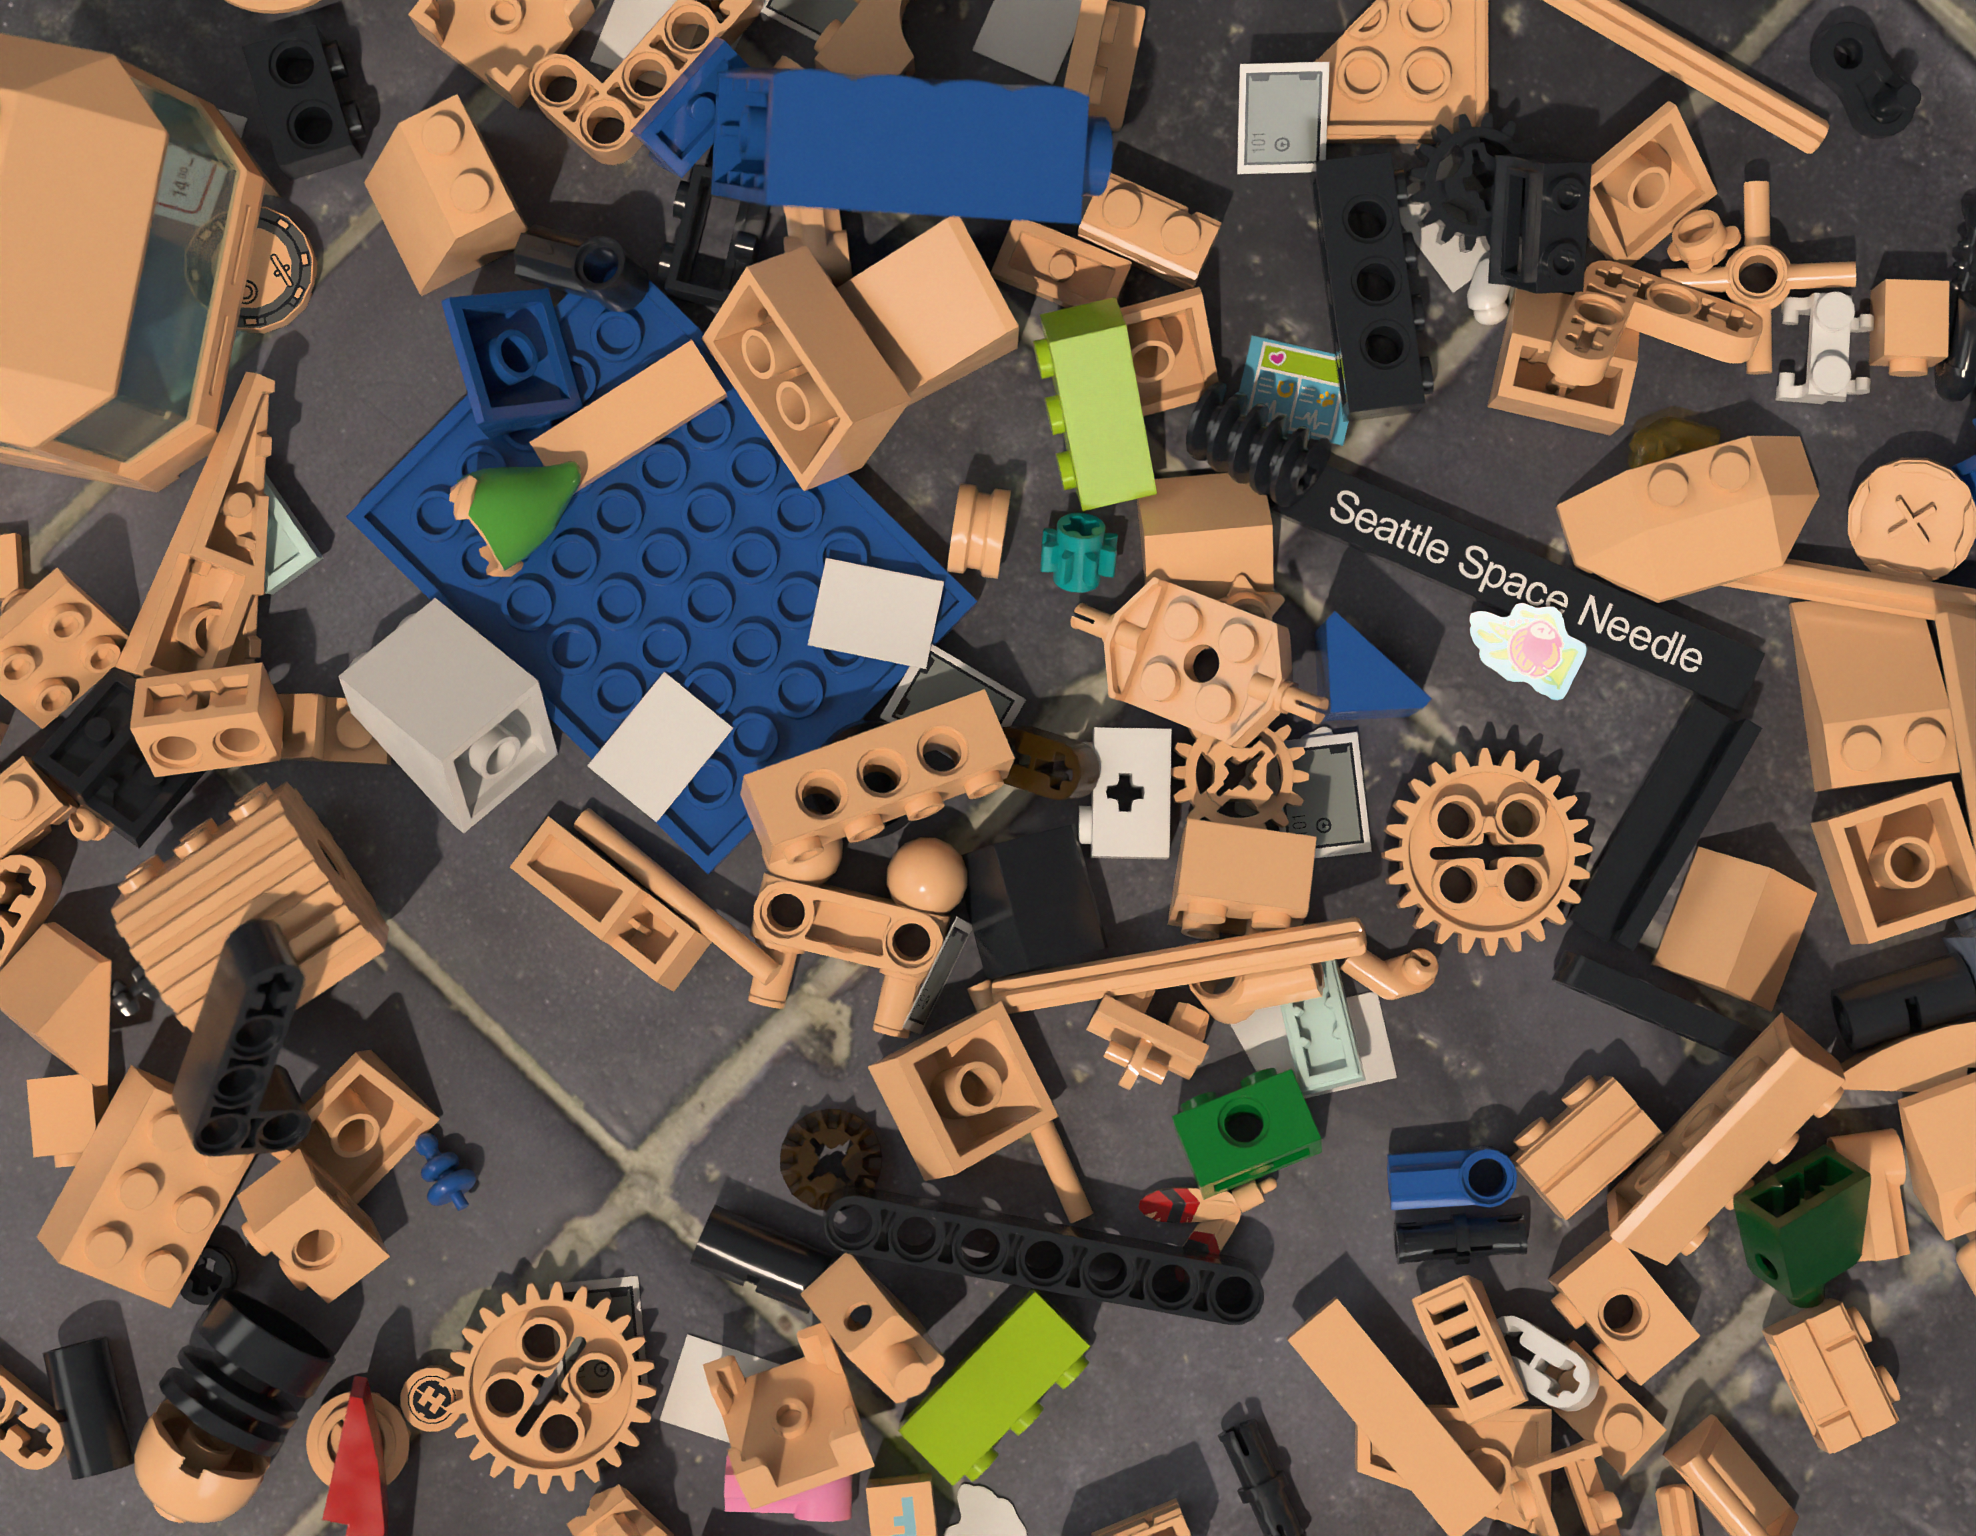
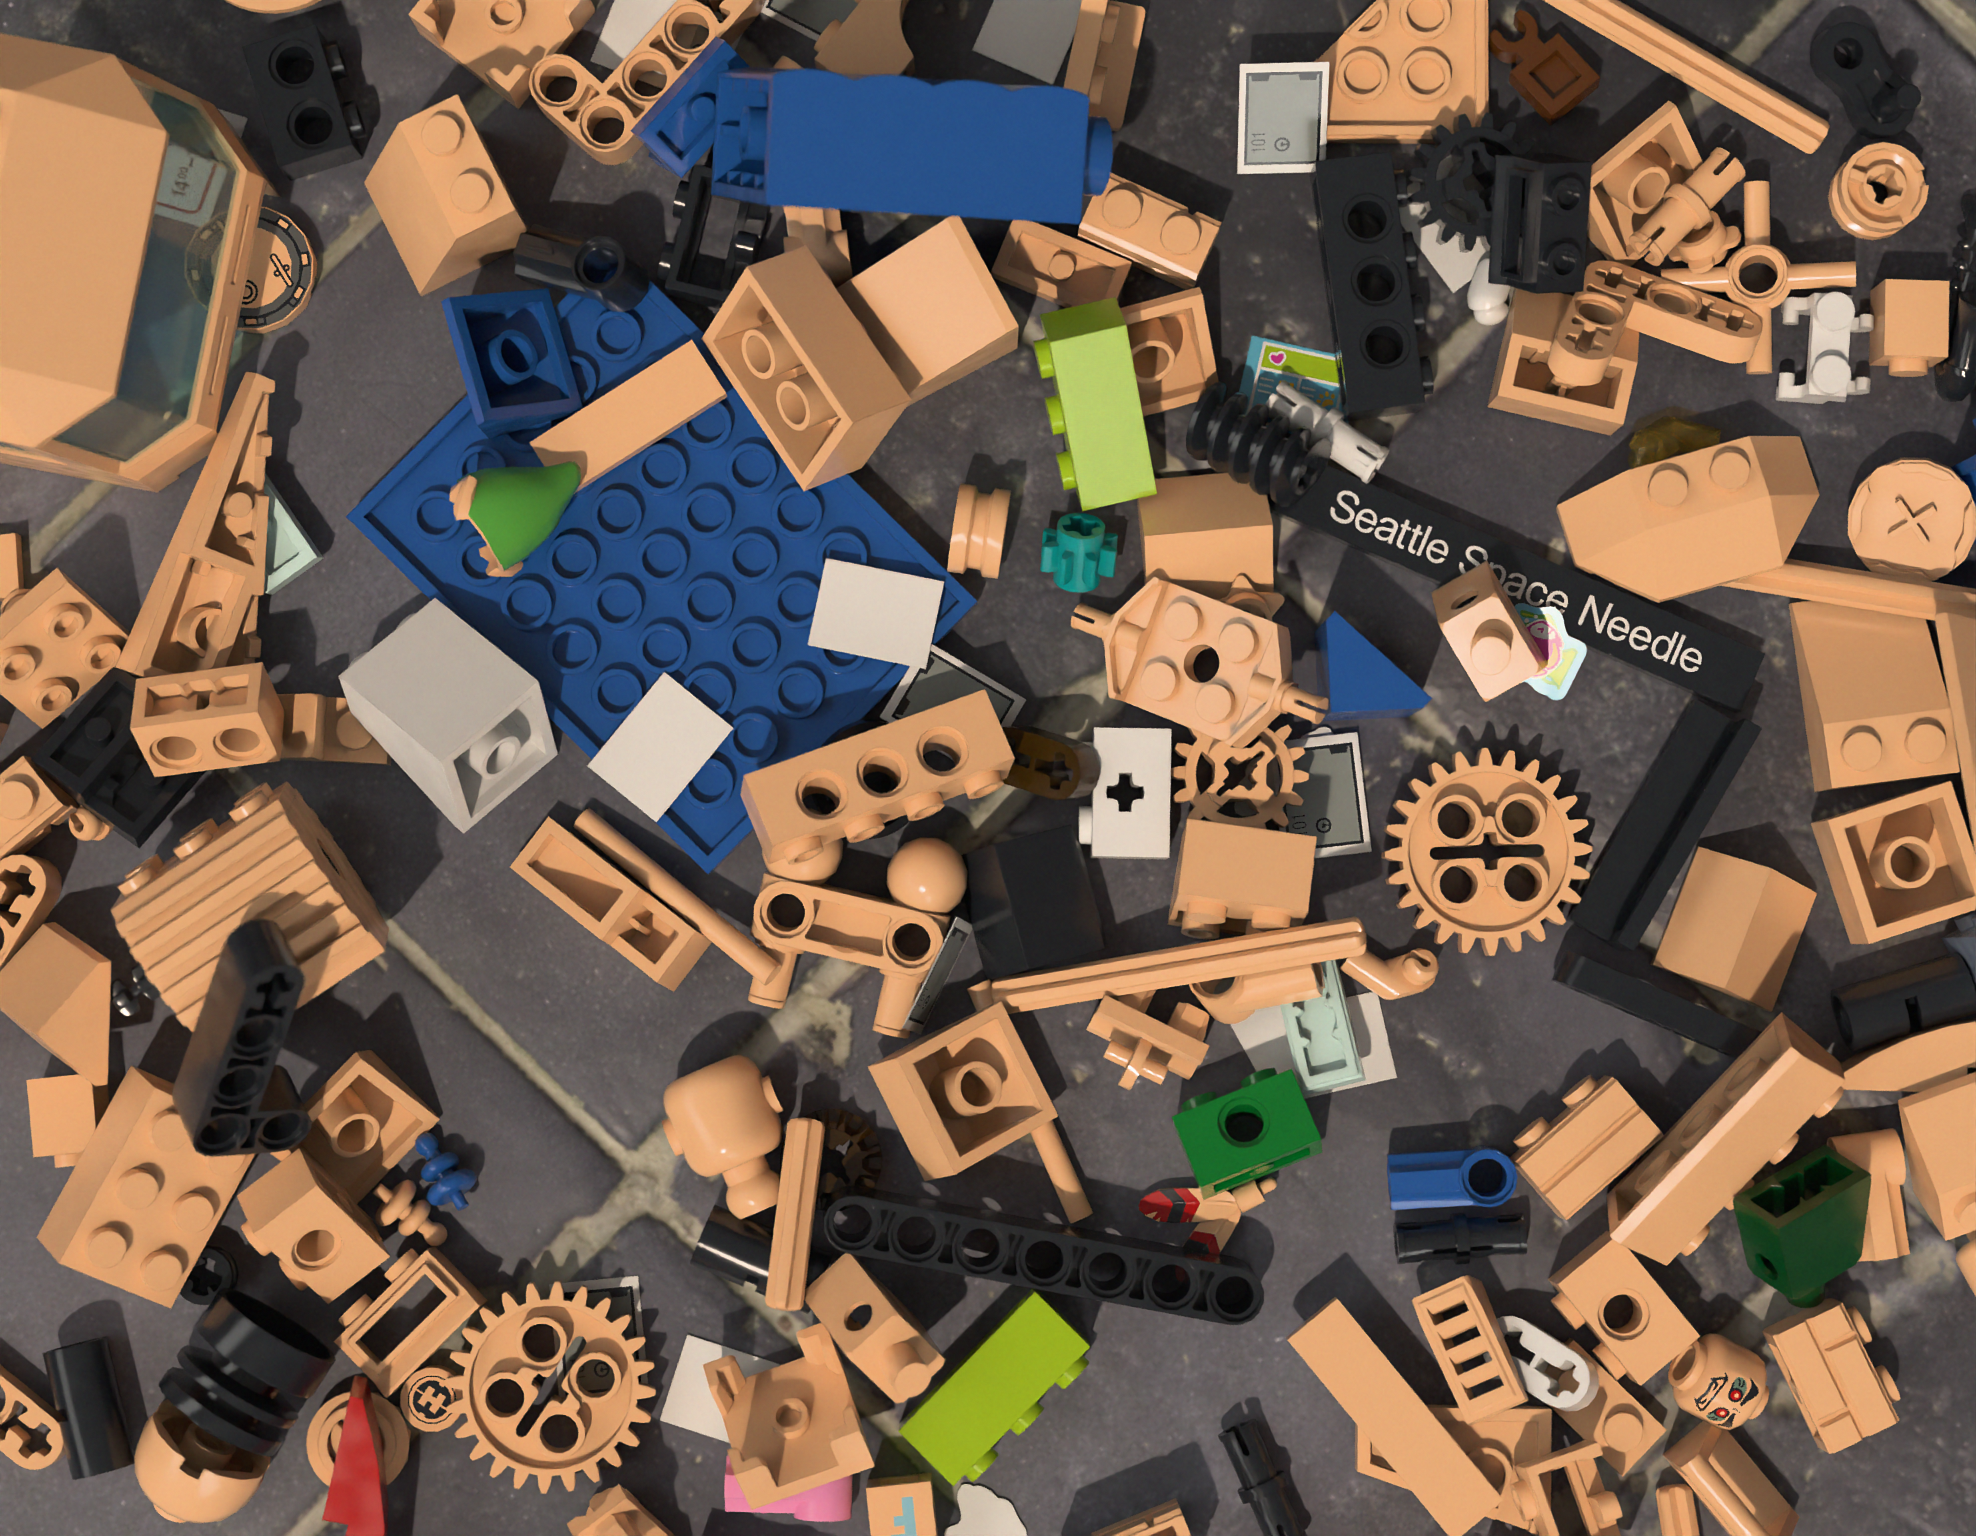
none -> light nougat window [334,1246,488,1398]
none -> light nougat hair [373,1180,447,1246]
none -> light nougat piece [662,1055,784,1219]
none -> light nougat axle [765,1118,825,1311]
none -> white pin [1265,380,1390,484]
none -> light nougat torso [1431,561,1548,702]
none -> reddish brown plate [1488,10,1600,126]
none -> light nougat pin [1629,147,1746,266]
none -> light nougat head [1668,1334,1769,1430]
none -> light nougat wheel [1828,142,1929,240]

